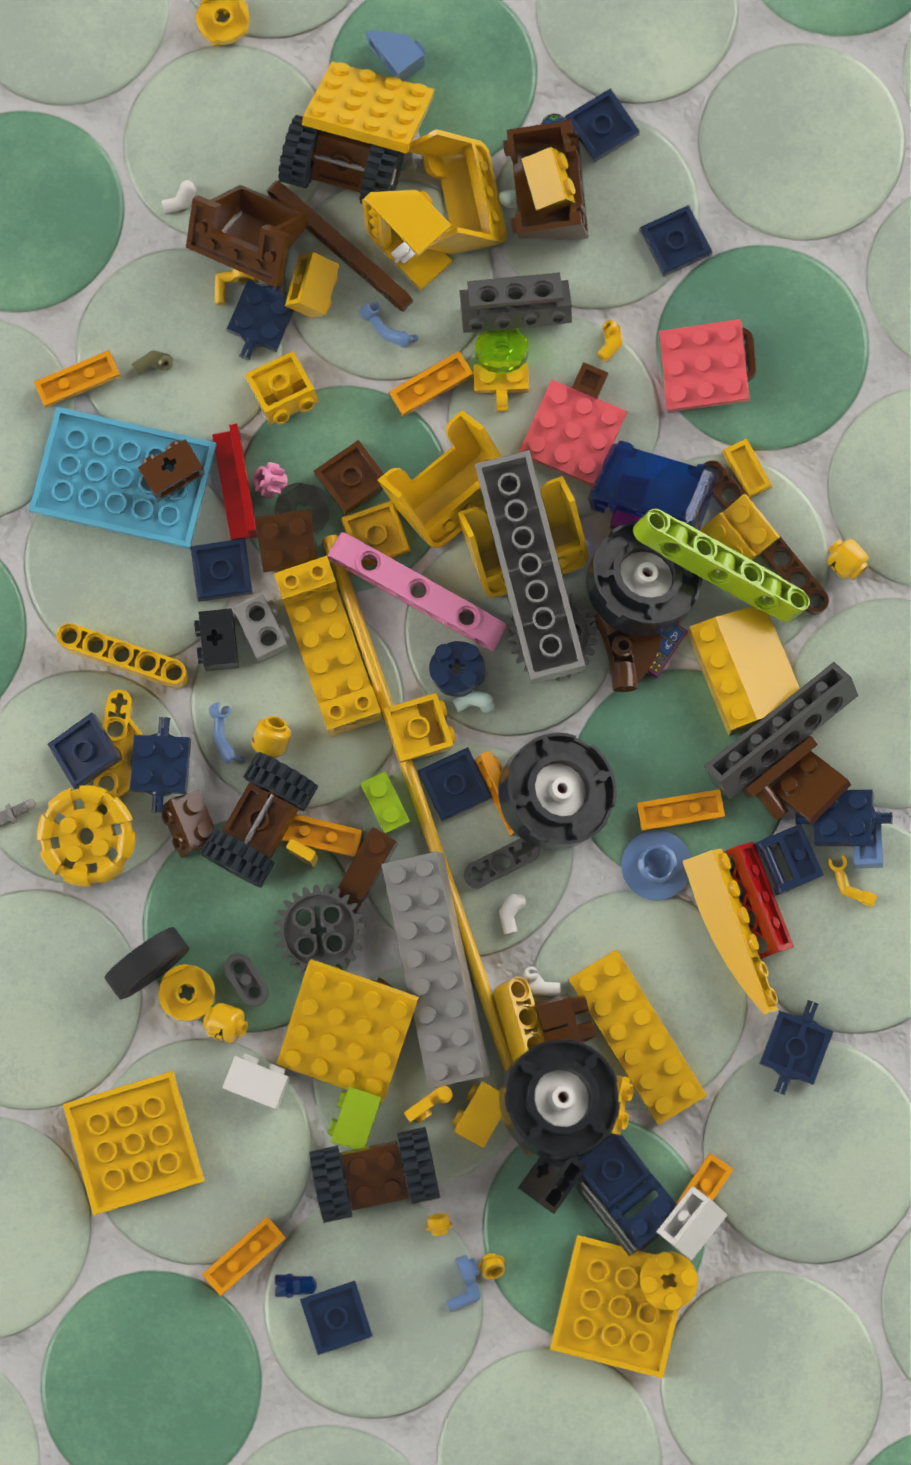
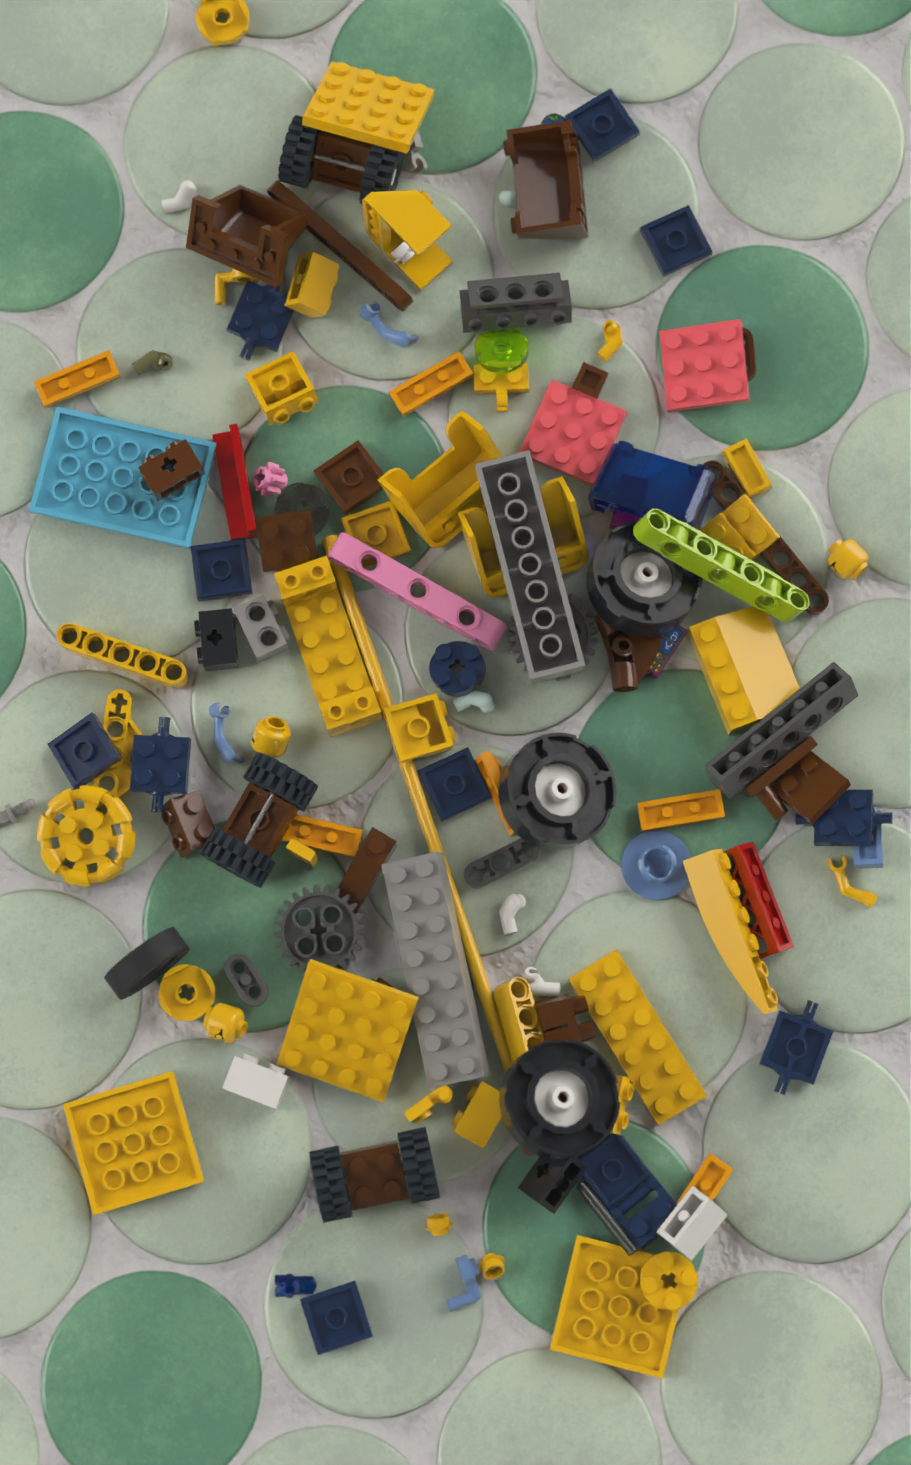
light orange plate [202,1216,287,1296] -> none
lime brick [328,1087,382,1149] -> none
lime brick [360,771,411,836] -> none
medium blue slope [366,30,426,81] -> none
yellow windscreen [408,129,507,254] -> none
yellow brick [522,147,575,214] -> none
dark blue plate [754,824,824,896] -> none

